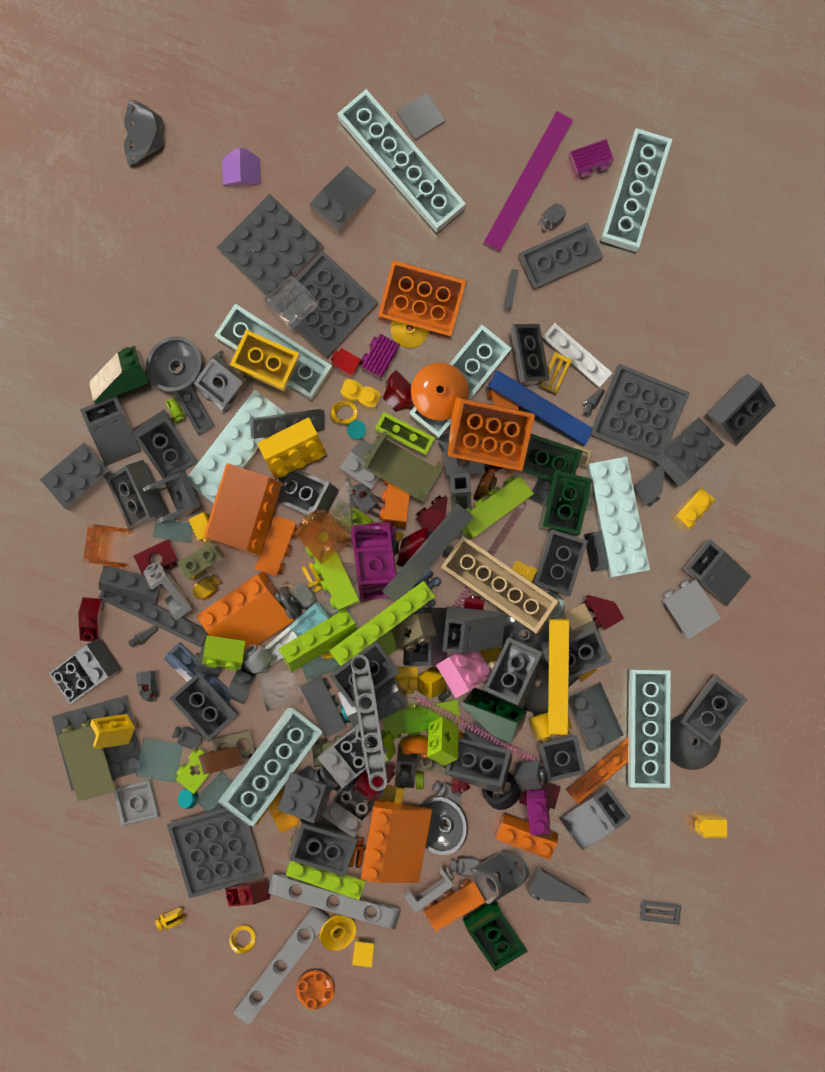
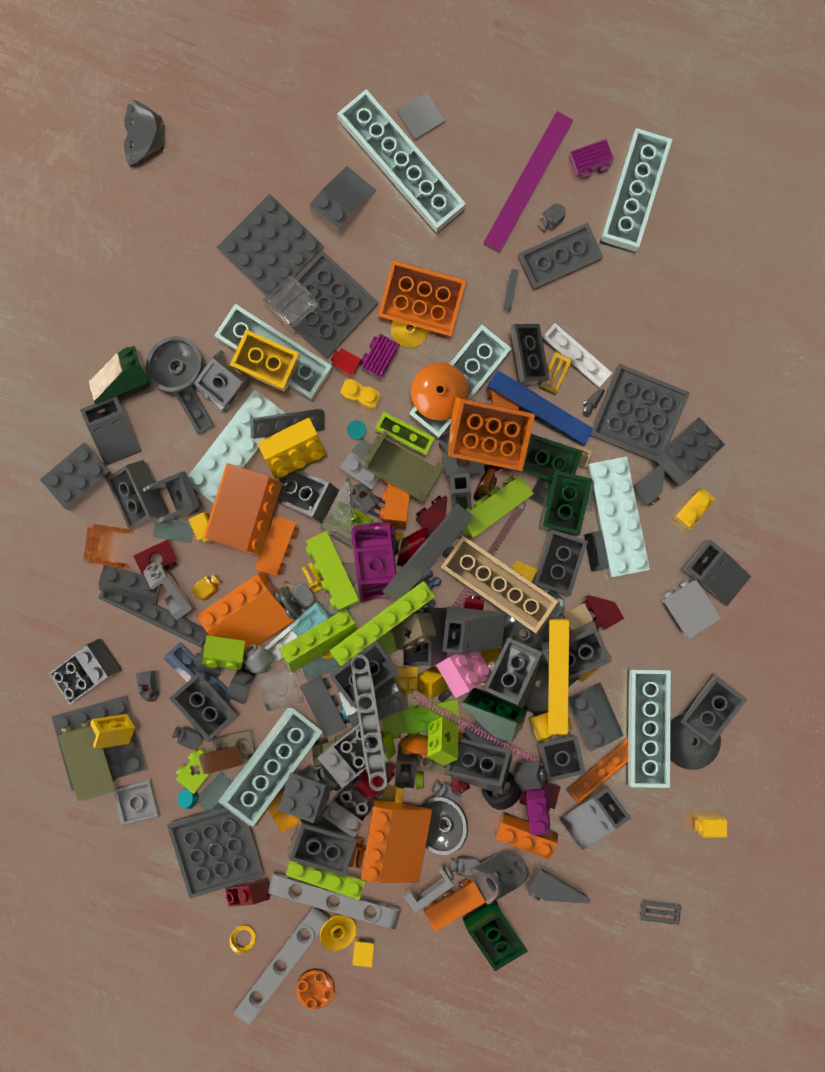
dark red slope [78,597,103,642] -> none
dark grey bar [128,626,157,647] -> none
dark grey slope [132,409,197,479] -> none
clear light blue tile [136,738,182,783] -> none
yellow arm [155,908,186,931] -> none
lime pin [165,397,186,423] -> none
olive panel [177,542,228,582] -> none
medium lavender slope [222,148,261,186] -> none
clear orange hose [295,509,350,564] -> none
yellow piece [330,401,358,425] -> none
dark red slope [383,370,415,412] -> none
dark grey slope [707,374,776,446] -> none

